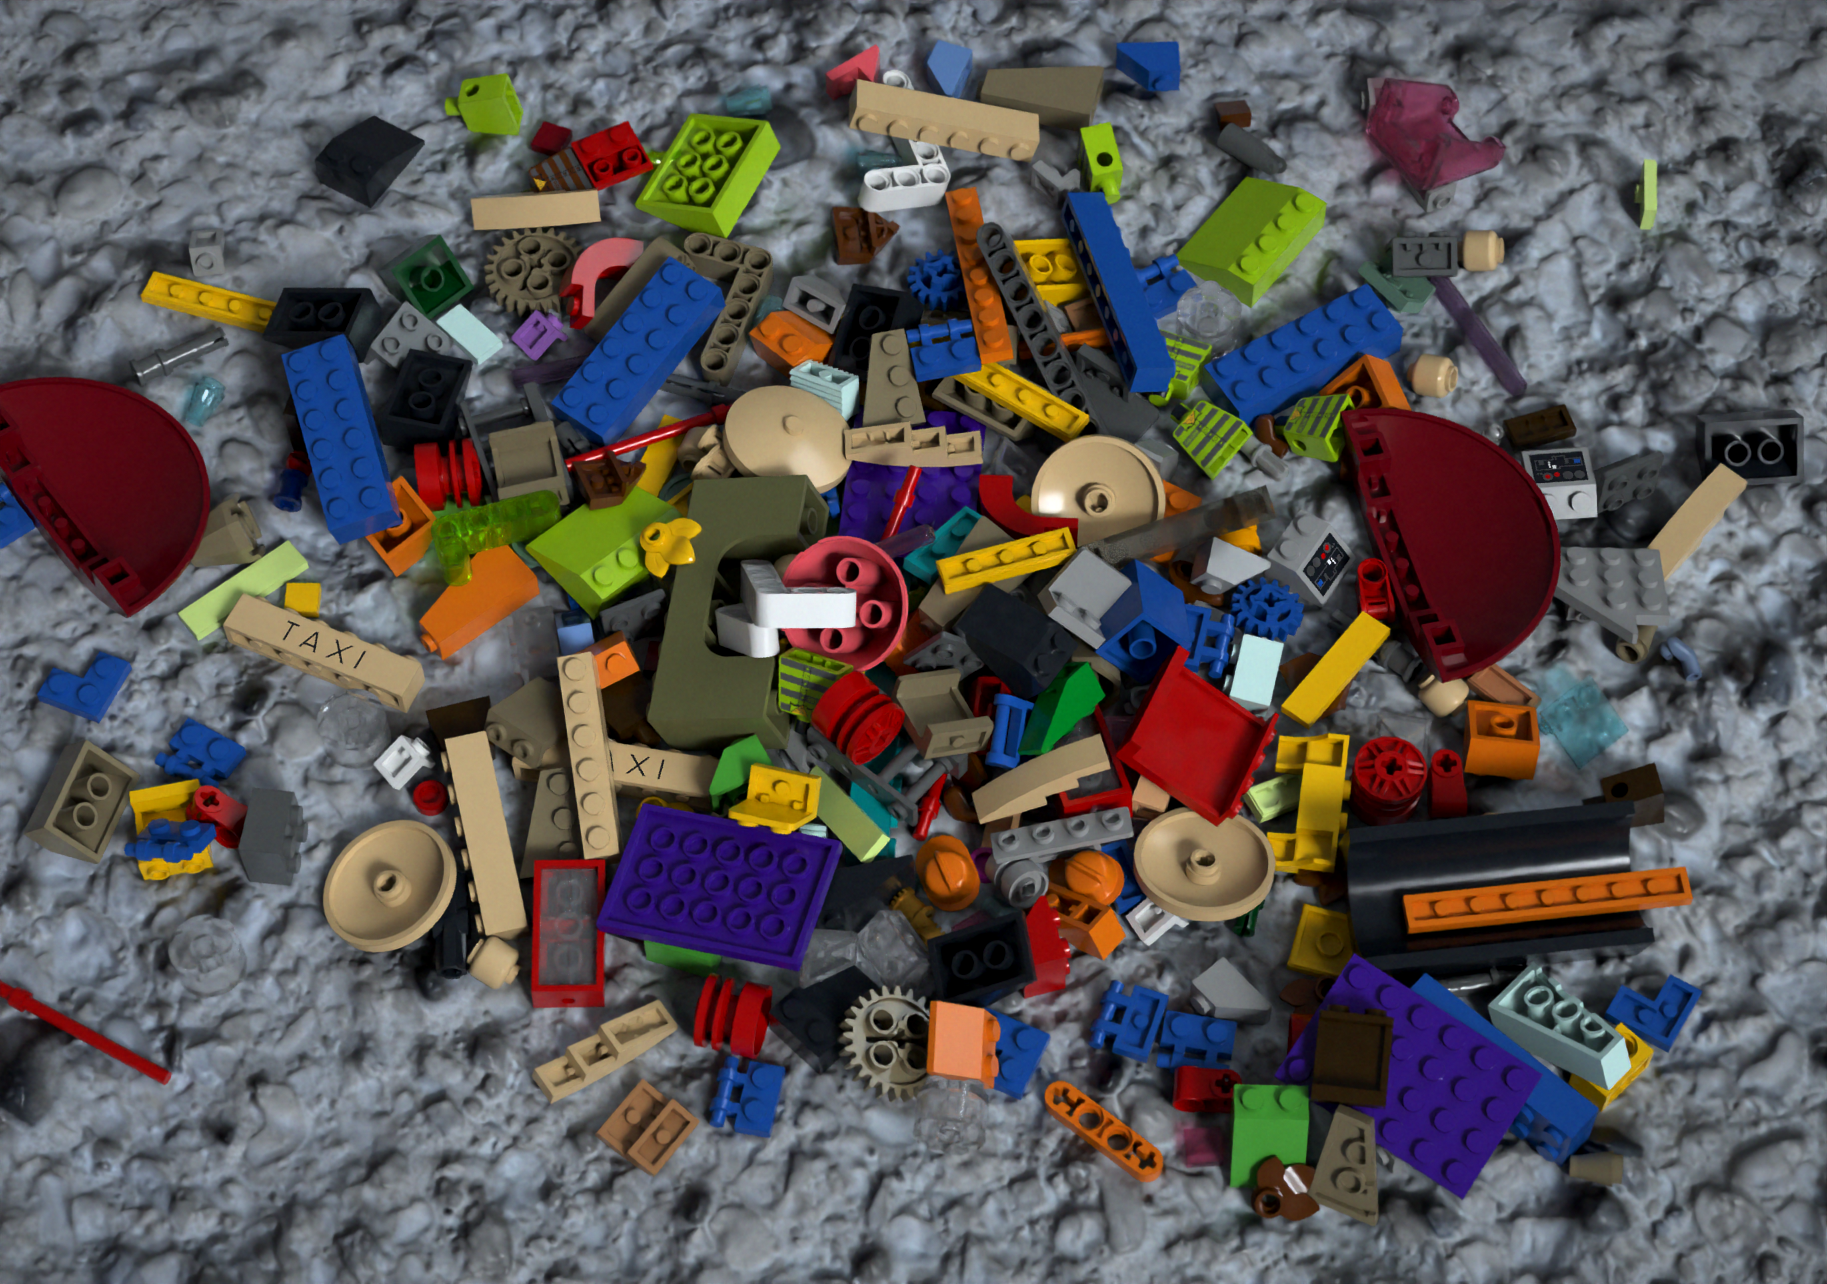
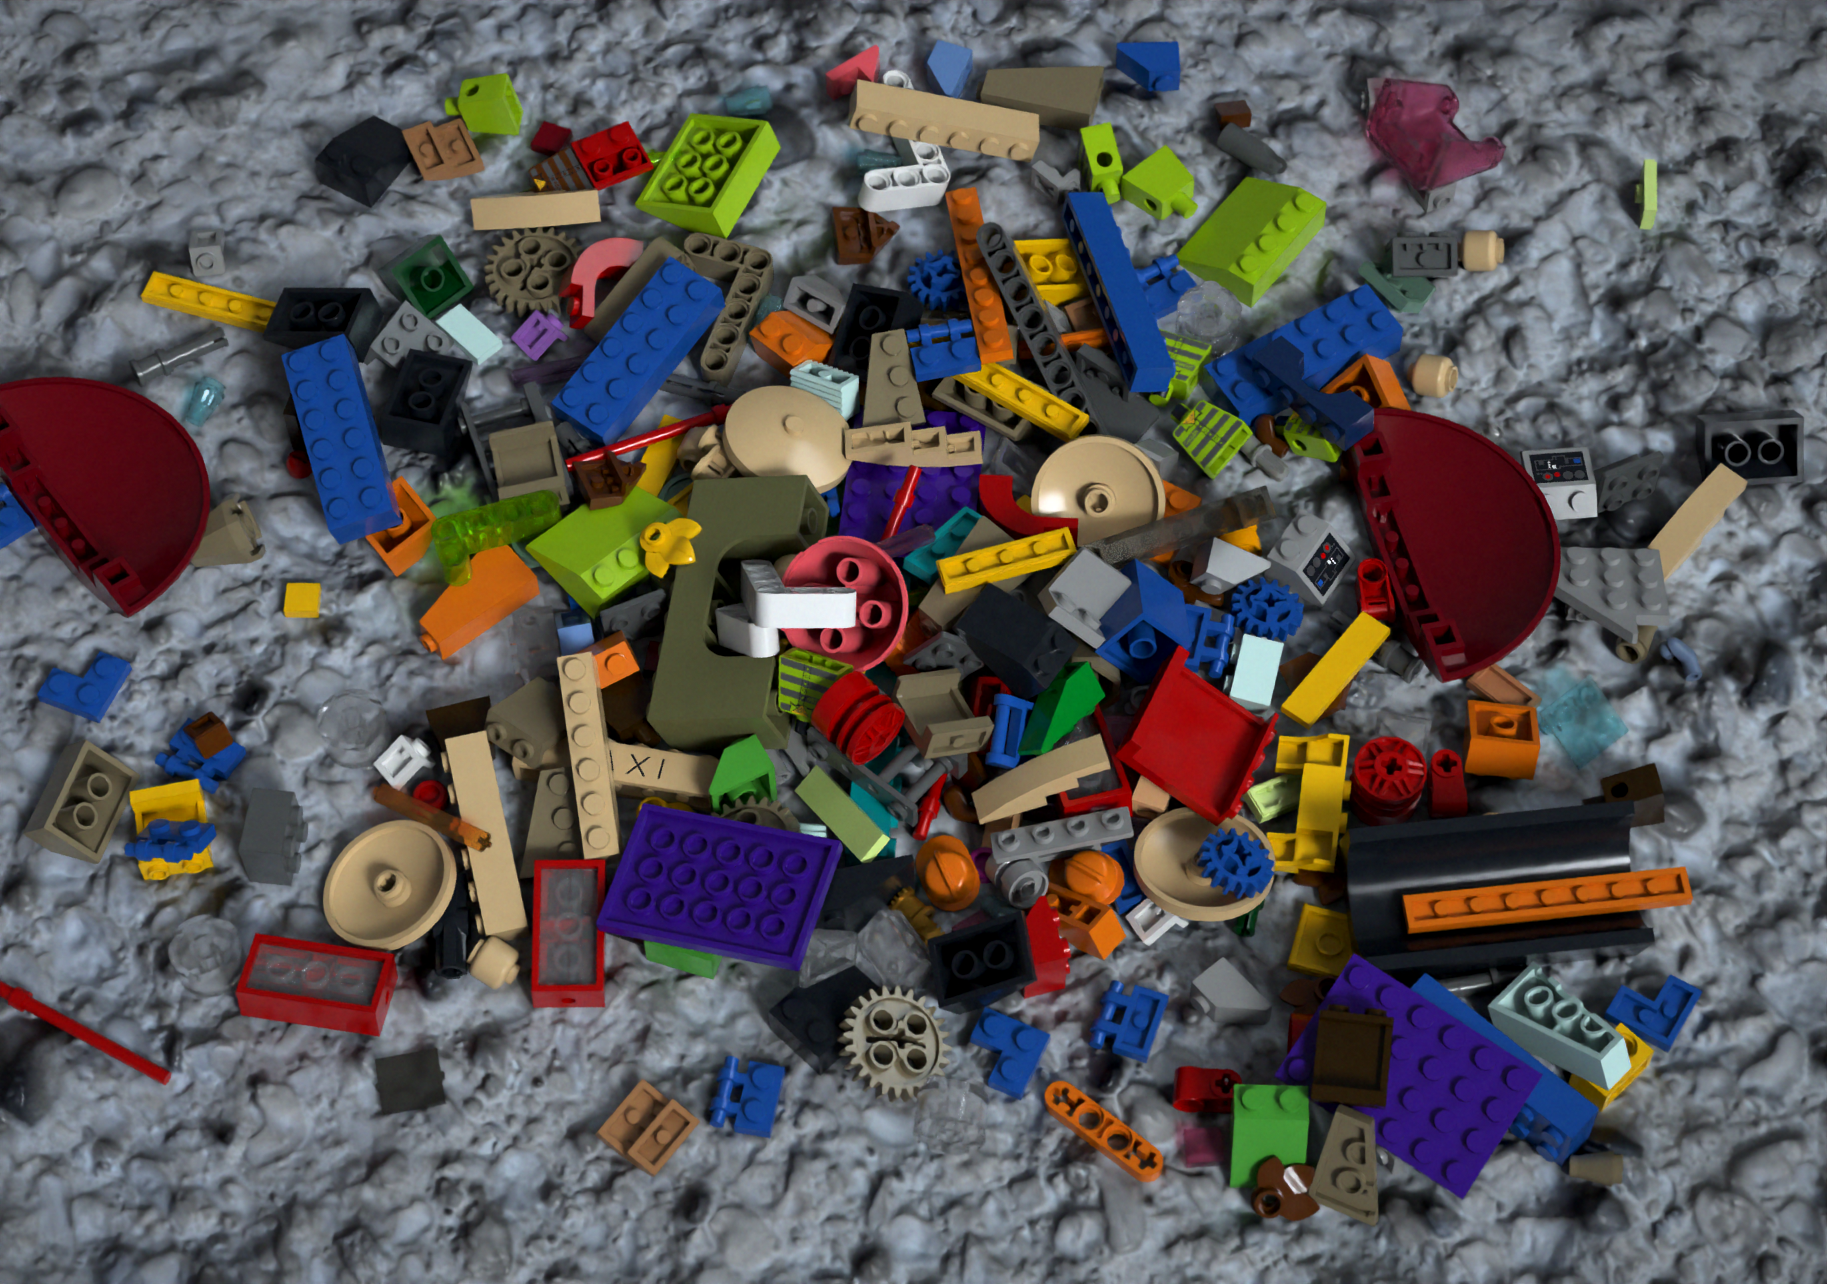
yellowish green tile [178,540,309,641] -> none
red piece [185,785,248,849] -> none
tan brick [223,593,425,713] -> none
clear blue bush [273,469,309,512] -> none
red wheel [414,438,483,512] -> none
tan slope [532,999,678,1104] -> none
red wheel [693,973,773,1059] -> none
yellow bracket [728,763,822,834] -> none
orange slope [927,1001,1000,1091] -> none
blue plate [1156,1010,1237,1079] -> none
tan head [1418,671,1469,718] -> none
clear purple axle [1430,277,1528,397] -> none
dark brown plate [1502,404,1577,453] -> none
none -> reddish brown slope [182,711,233,759]
none -> brick [236,933,398,1037]
none -> clear orange axle [373,783,492,852]
none -> clear smoke piece [375,1048,446,1116]
none -> medium nougat slope [401,118,485,181]
none -> lime torso [1121,145,1198,220]
none -> blue gear [1196,828,1274,899]
none -> dark blue arch [1252,336,1374,451]

